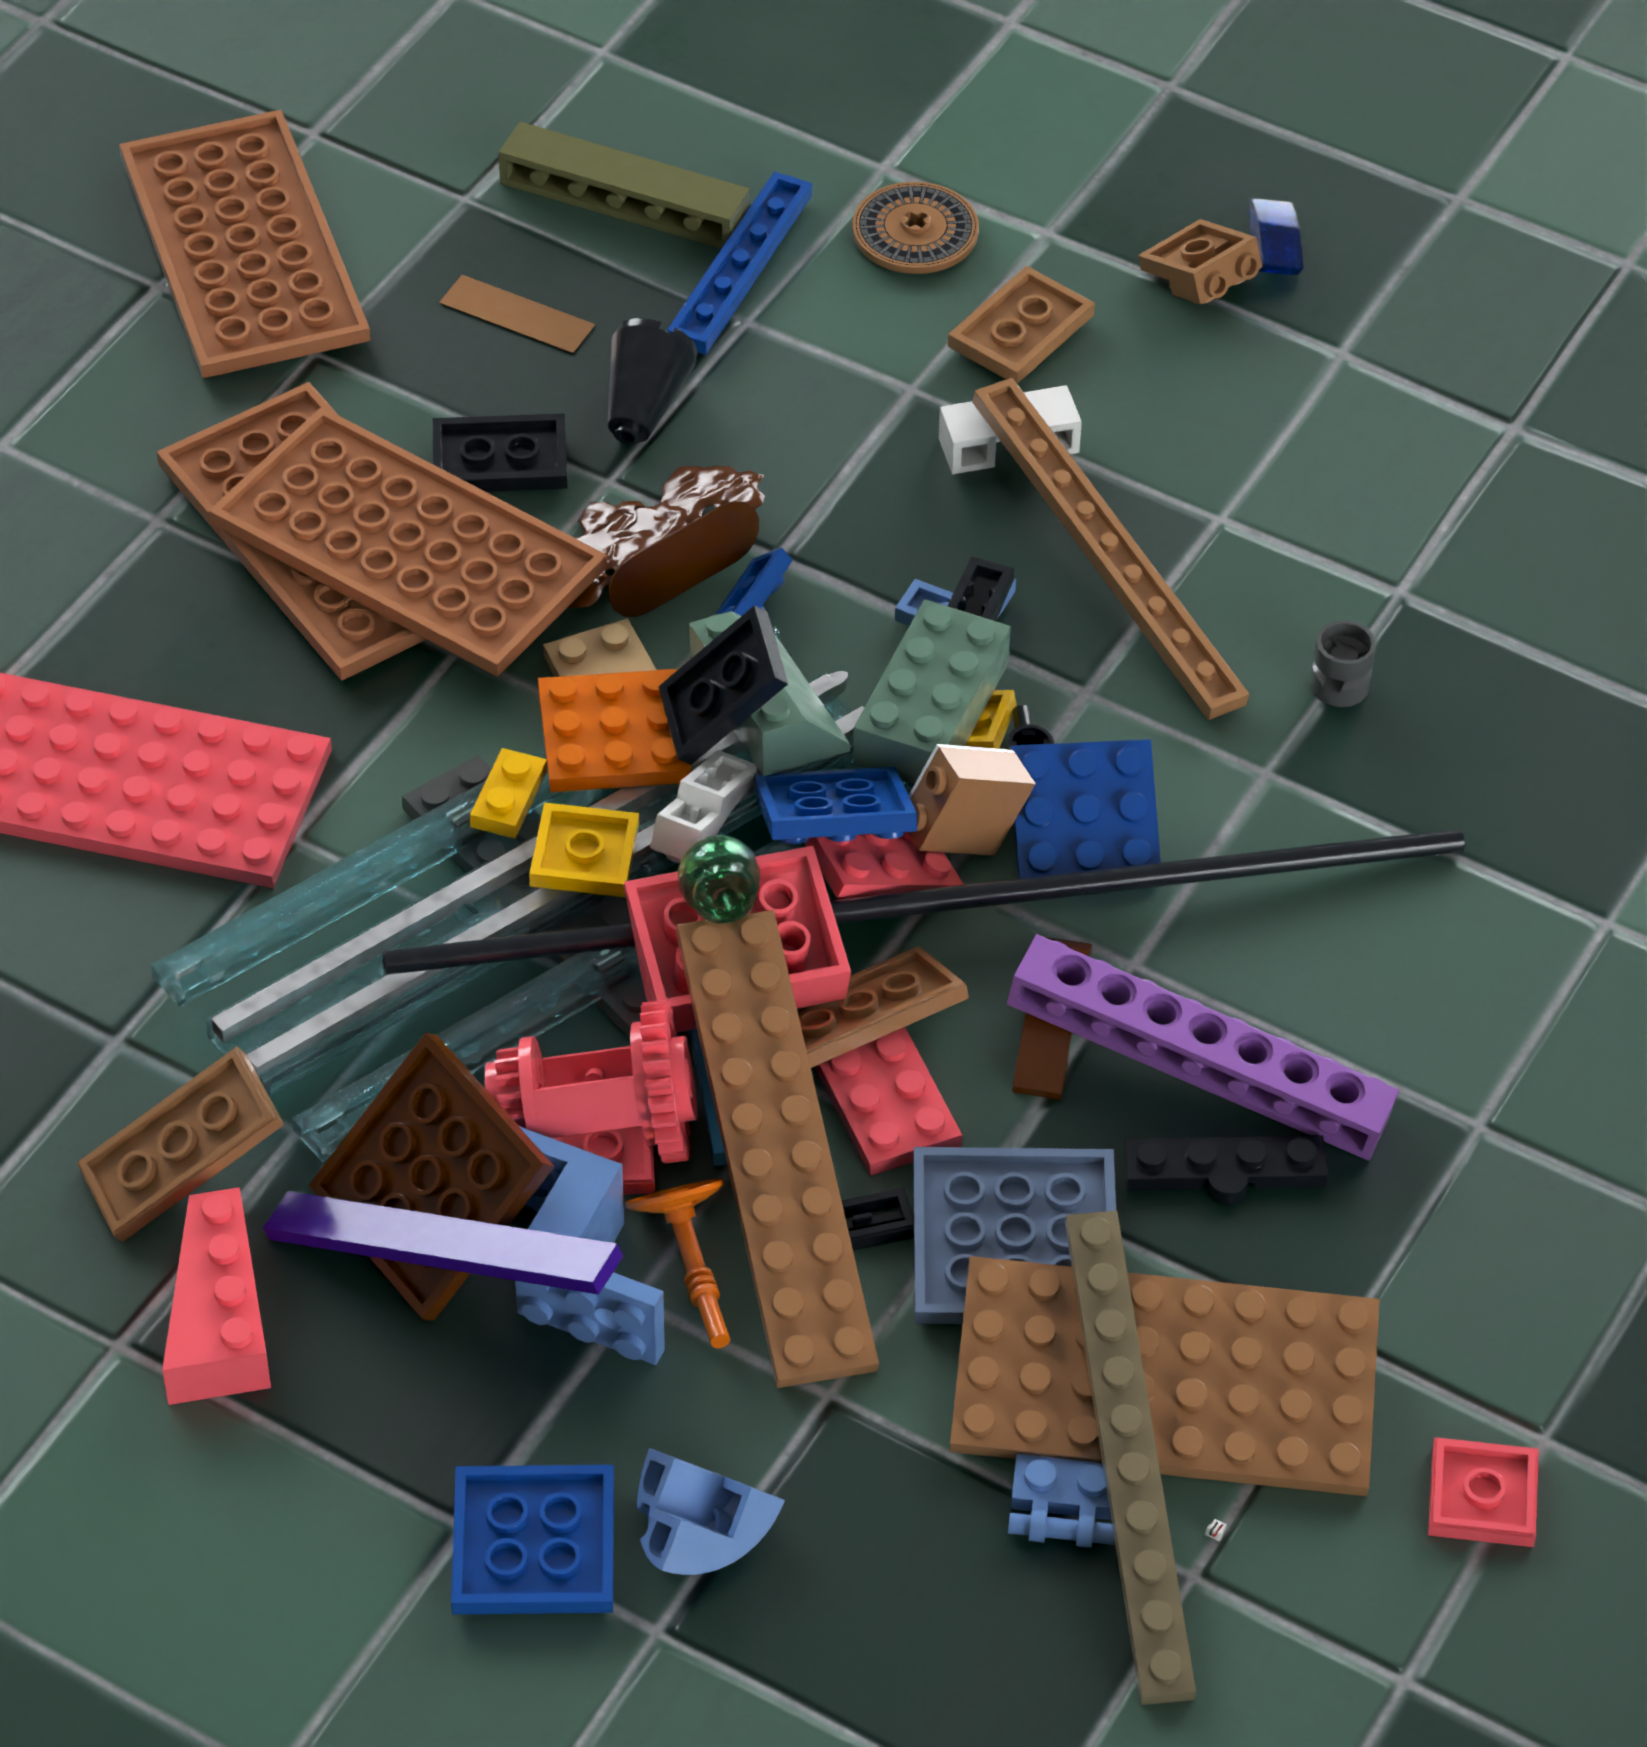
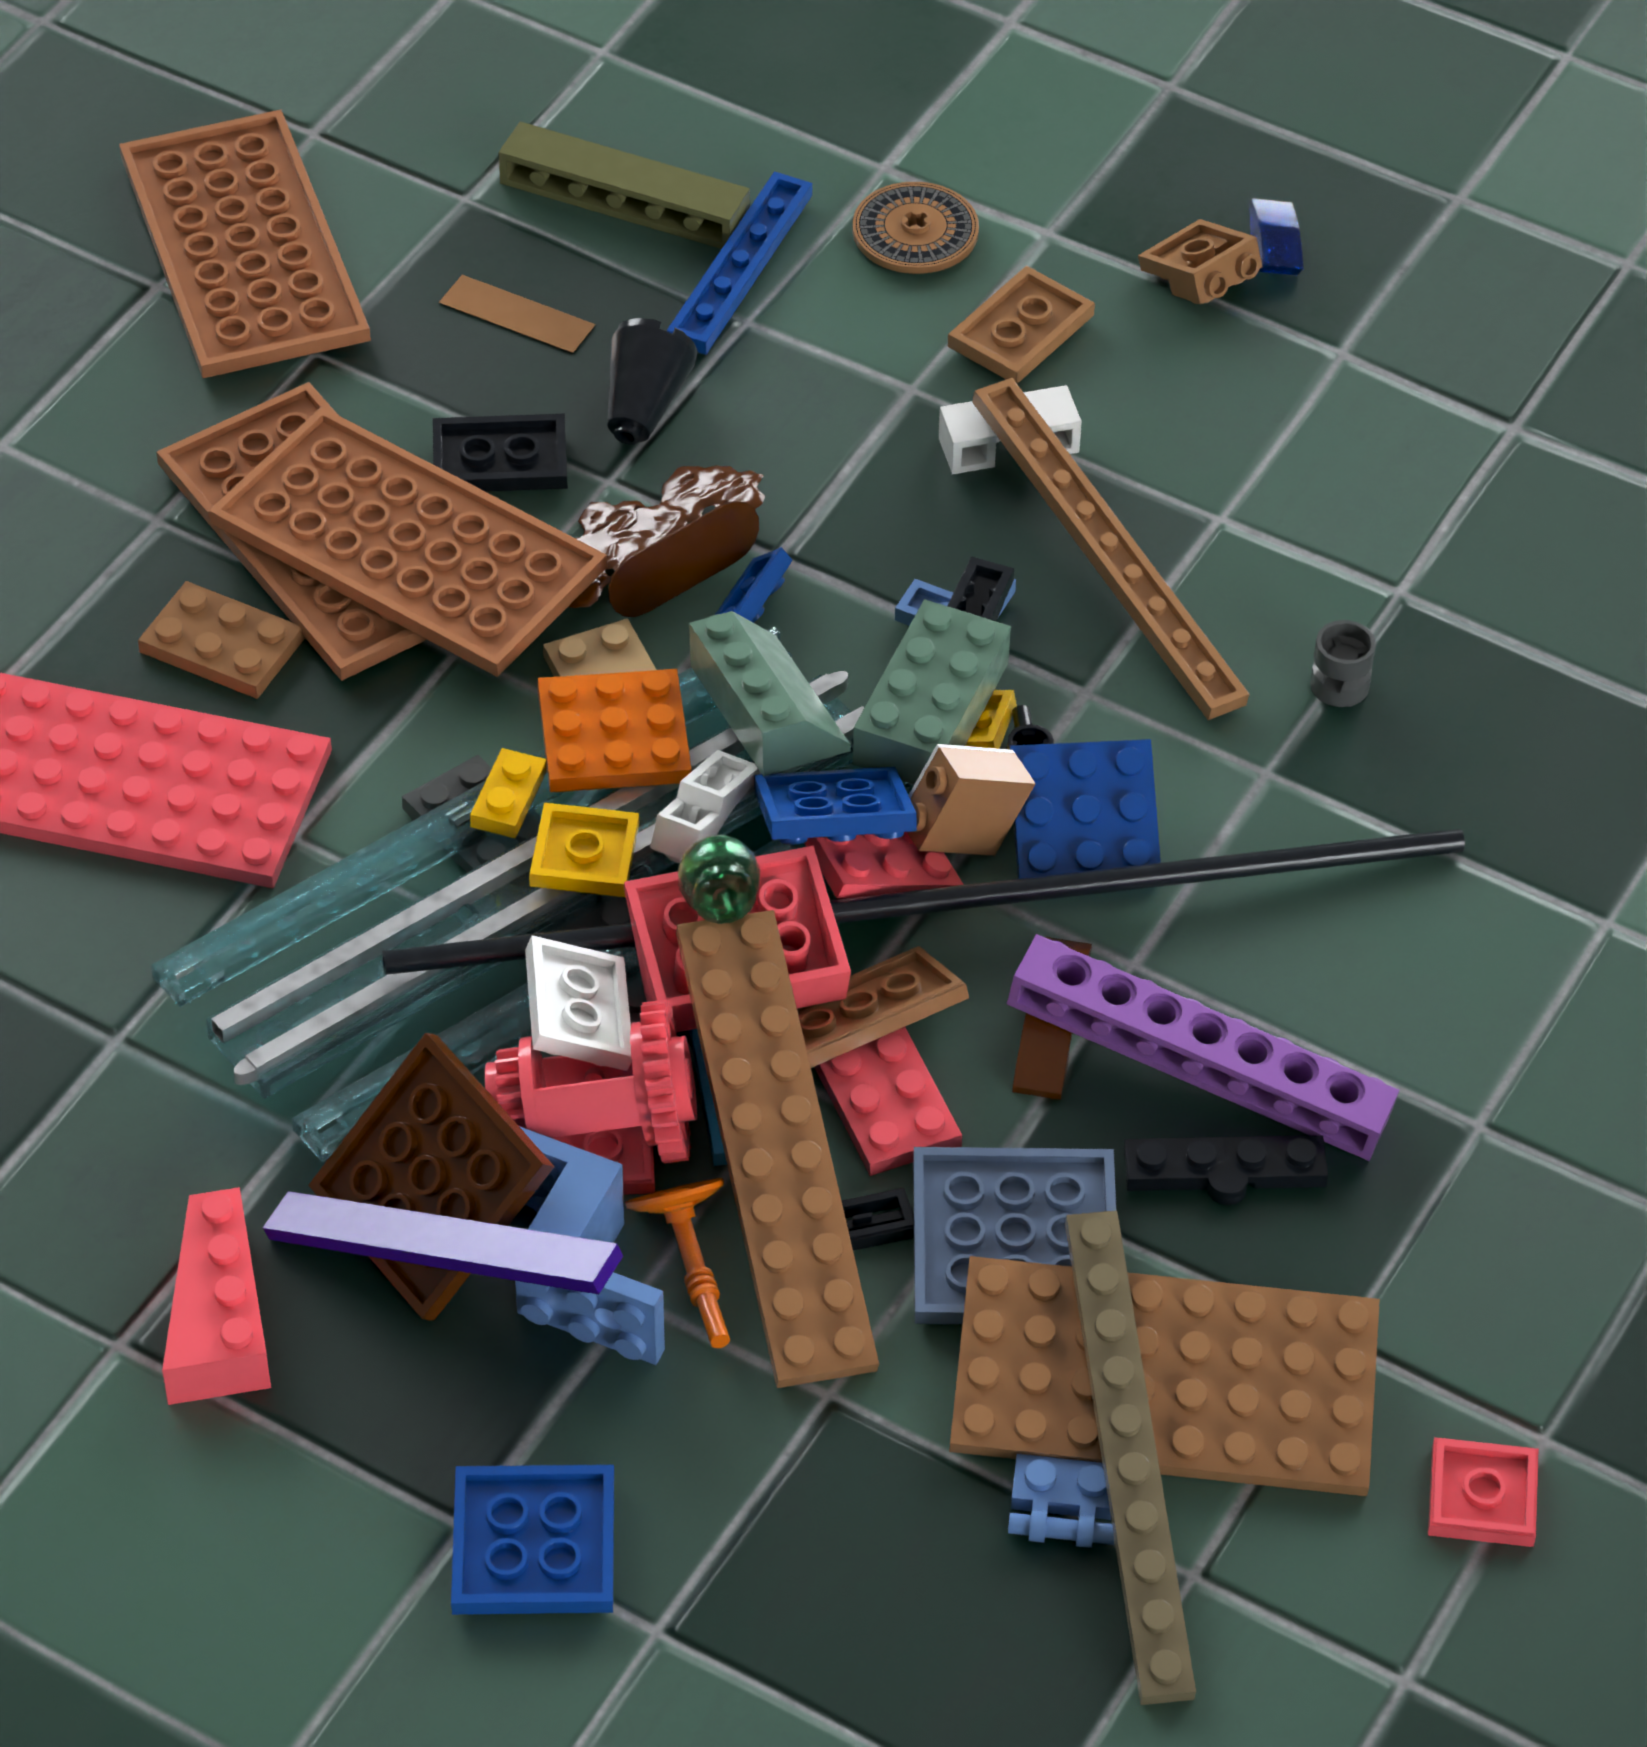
medium nougat plate [77,1046,284,1242] -> none
medium blue brick [637,1448,785,1575] -> none
black plate [658,605,789,765] -> none
white piece [1205,1519,1227,1541] -> none
none -> medium nougat plate [138,581,305,699]
none -> white plate [525,936,632,1071]

